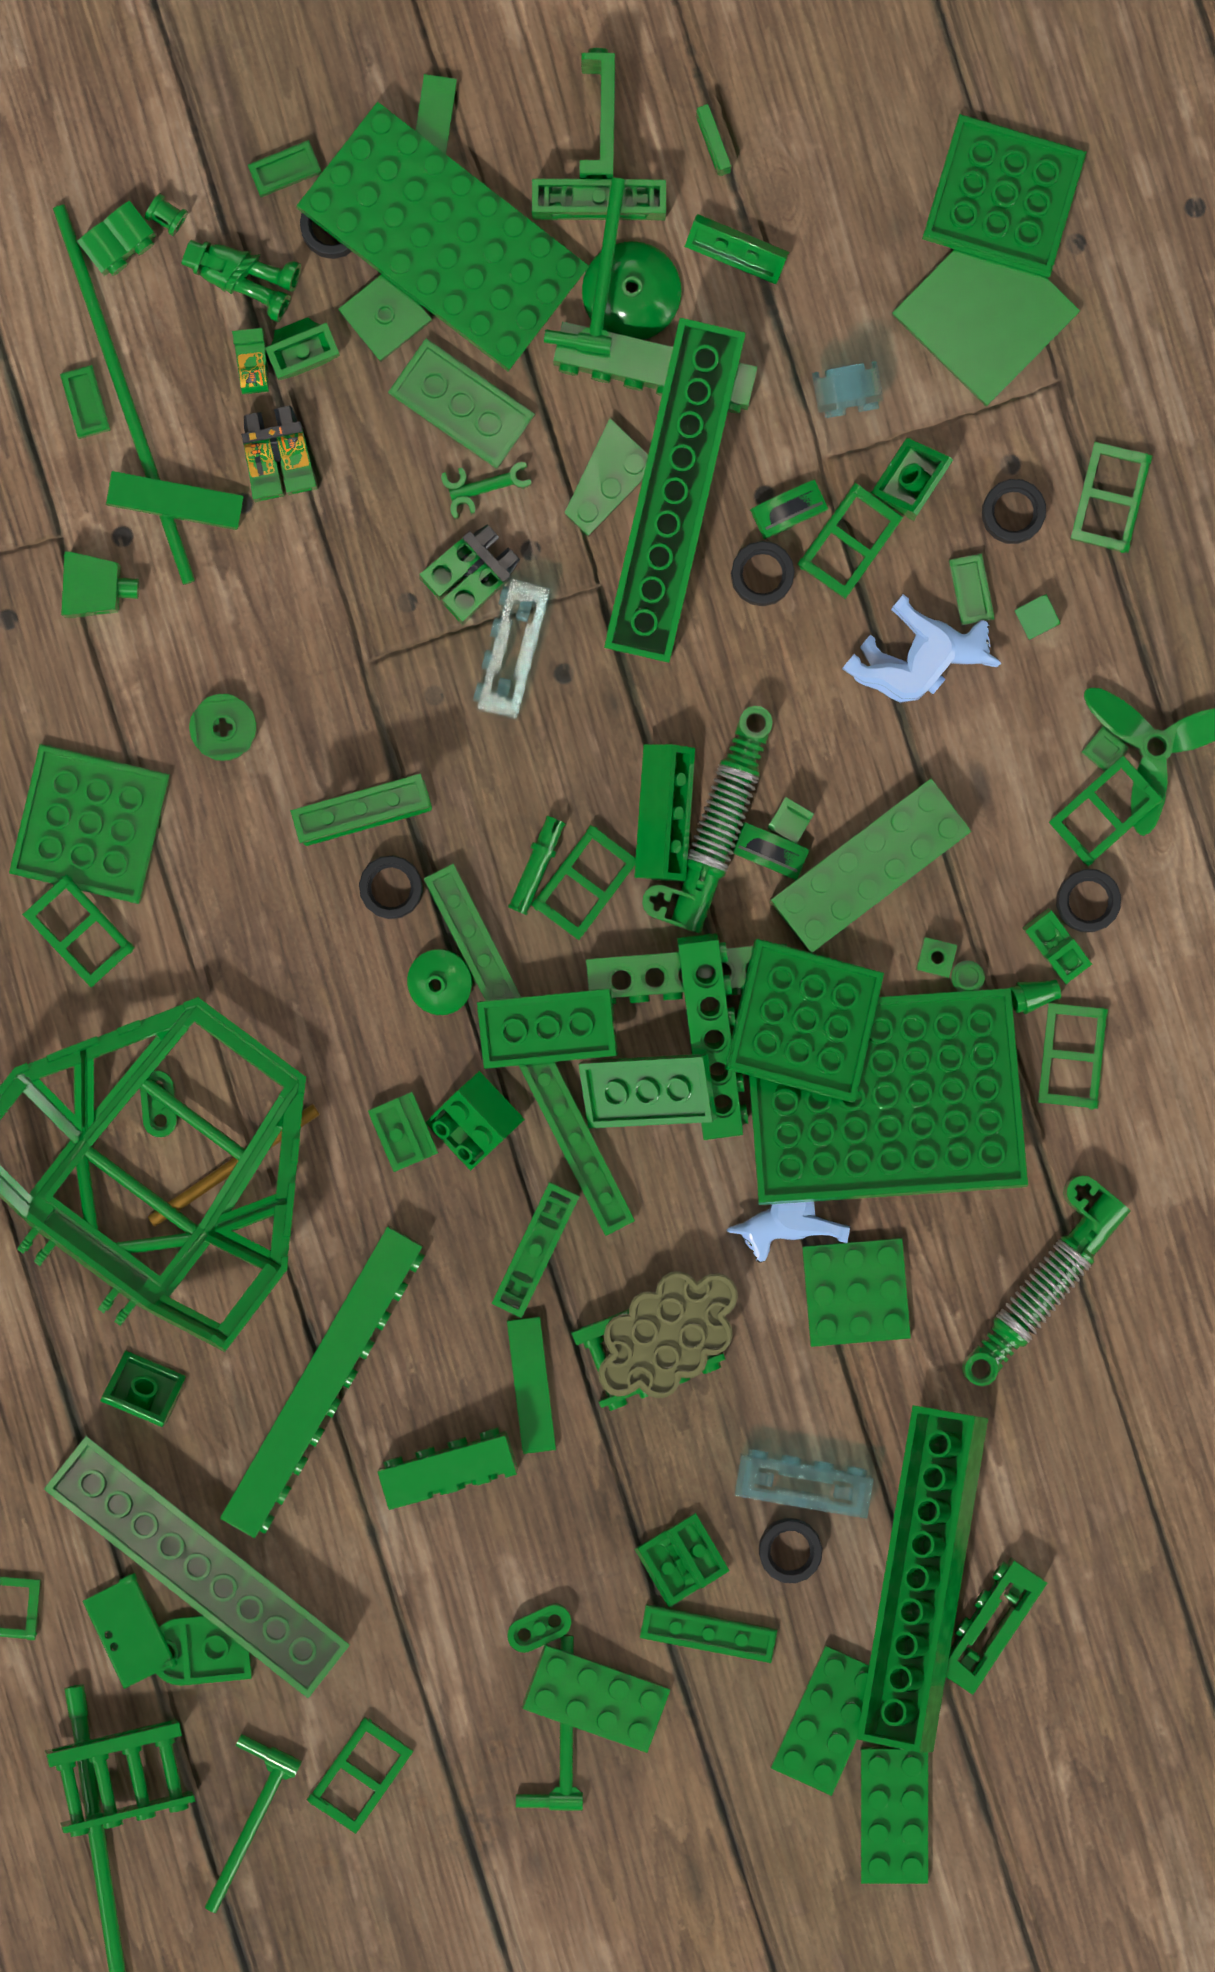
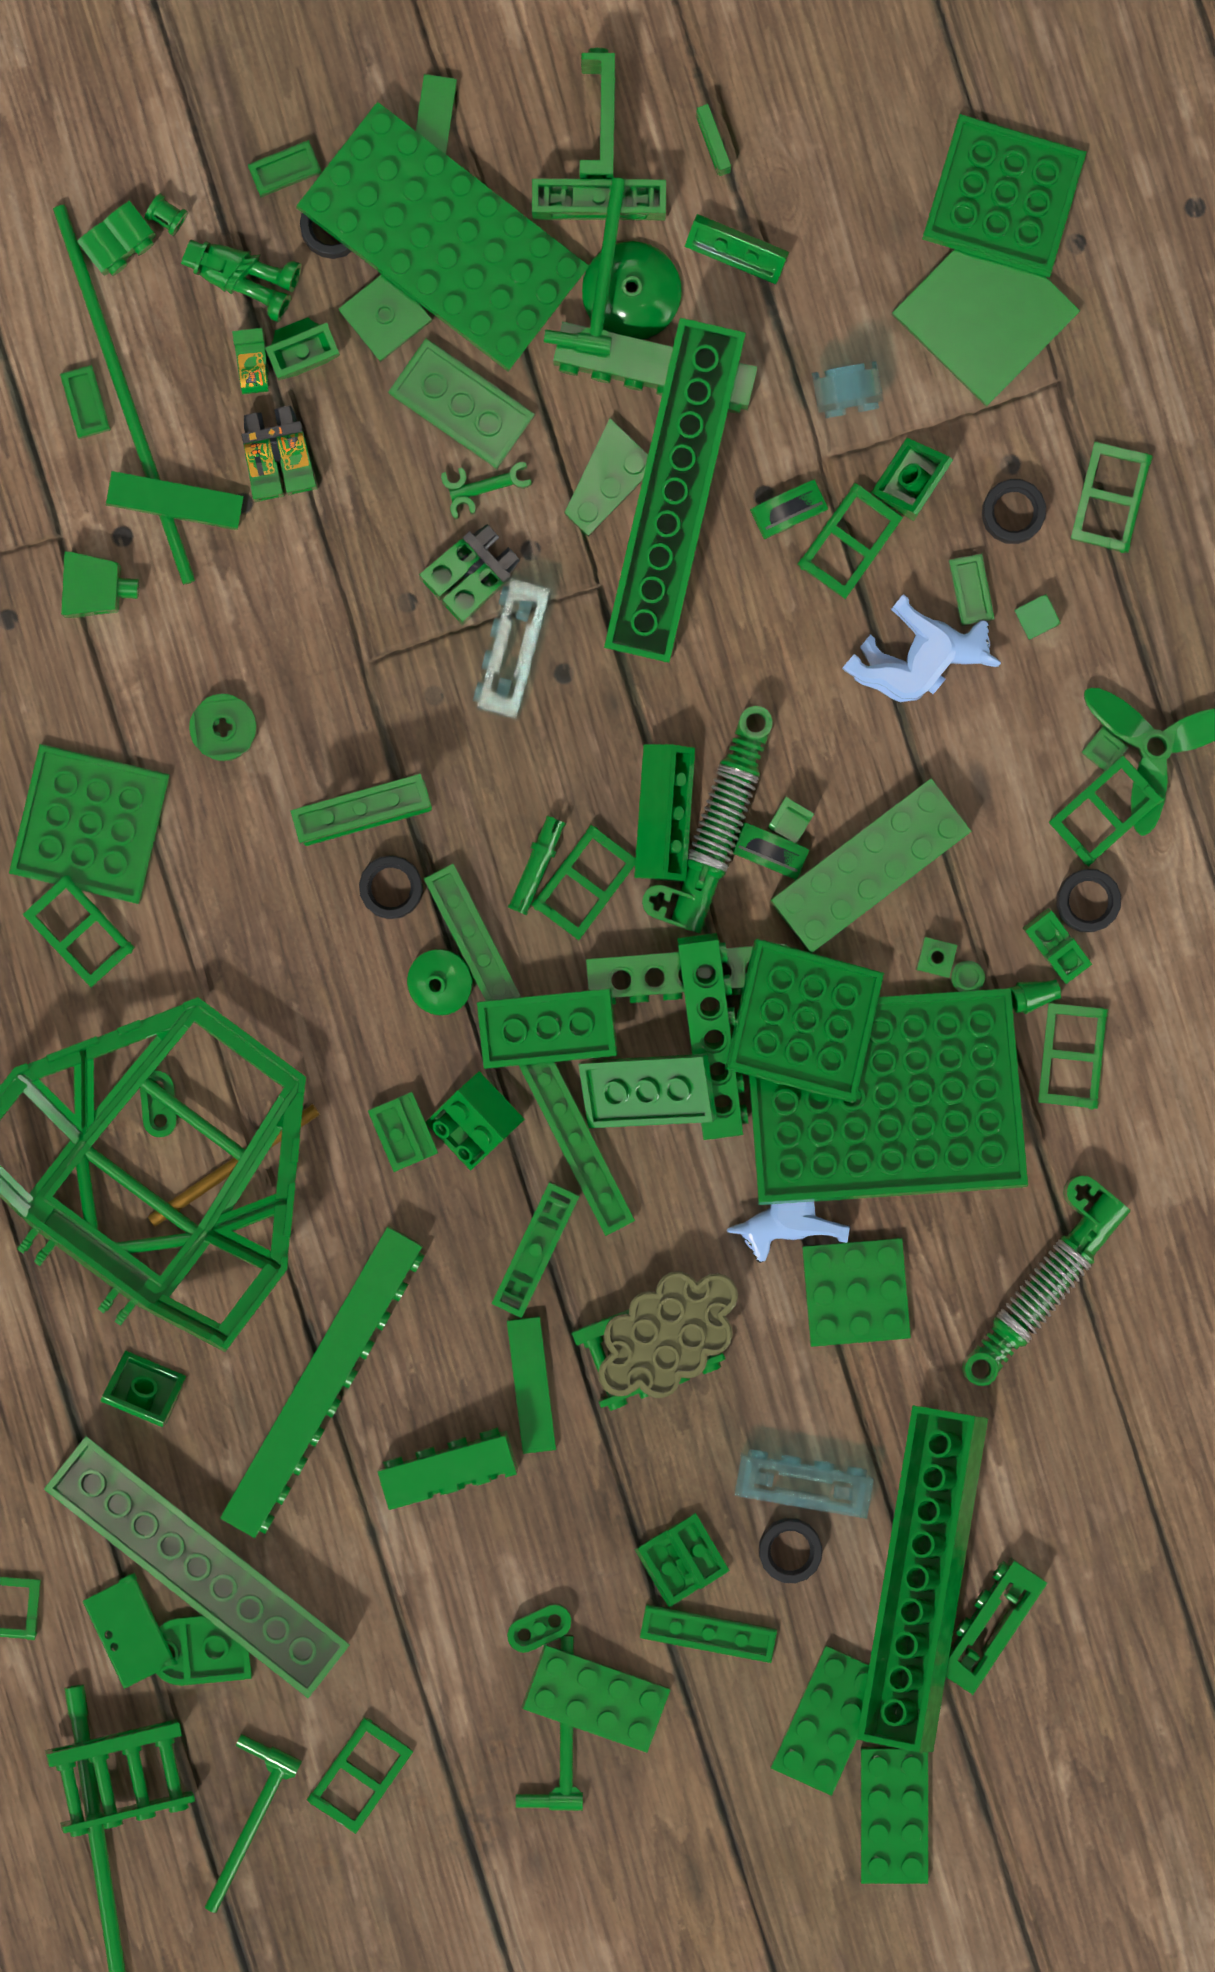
black tyre [731,541,795,606] -> none

